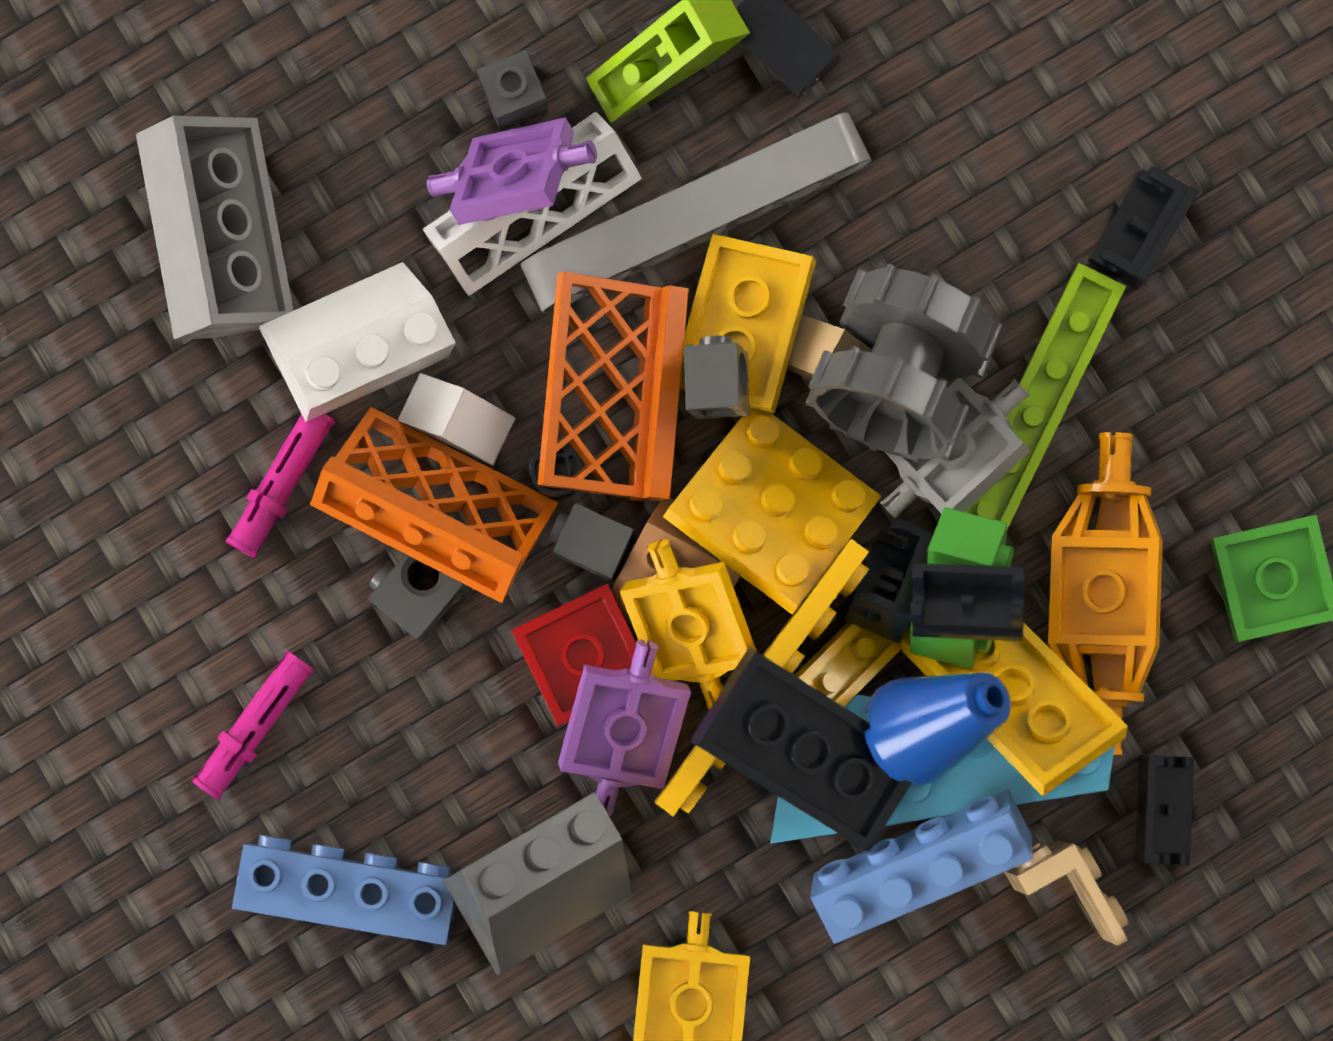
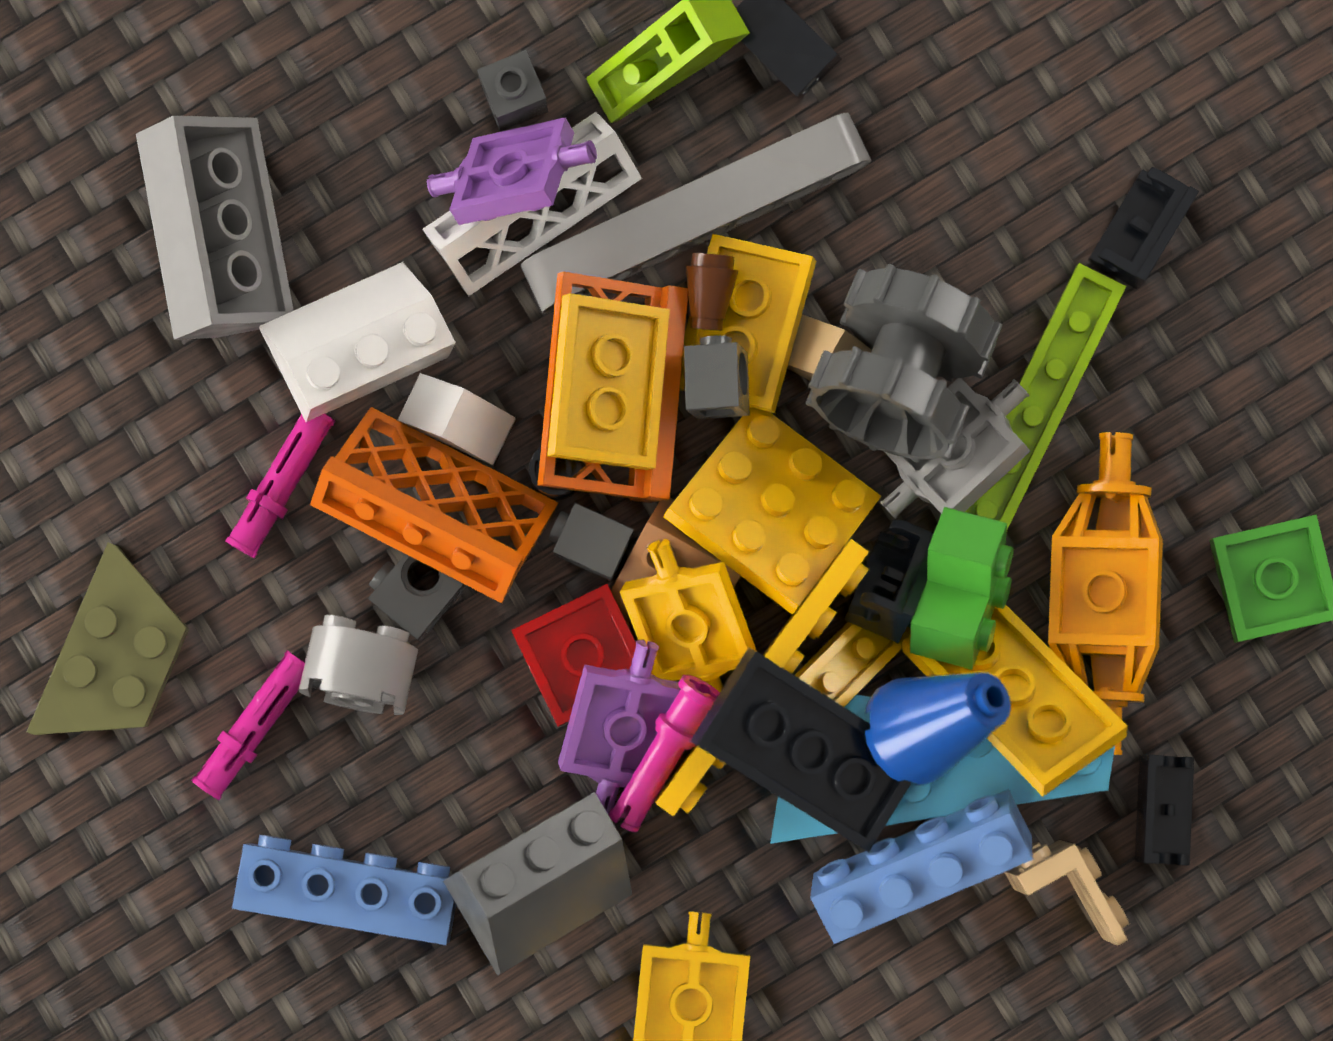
black hinge [910,563,1026,642] -> none
none -> olive wing [26,542,189,735]
none -> light grey brick [299,615,418,715]
none -> yellow plate [547,293,670,470]
none -> dark pink pin [608,675,720,832]
none -> reddish brown cone [686,253,738,331]

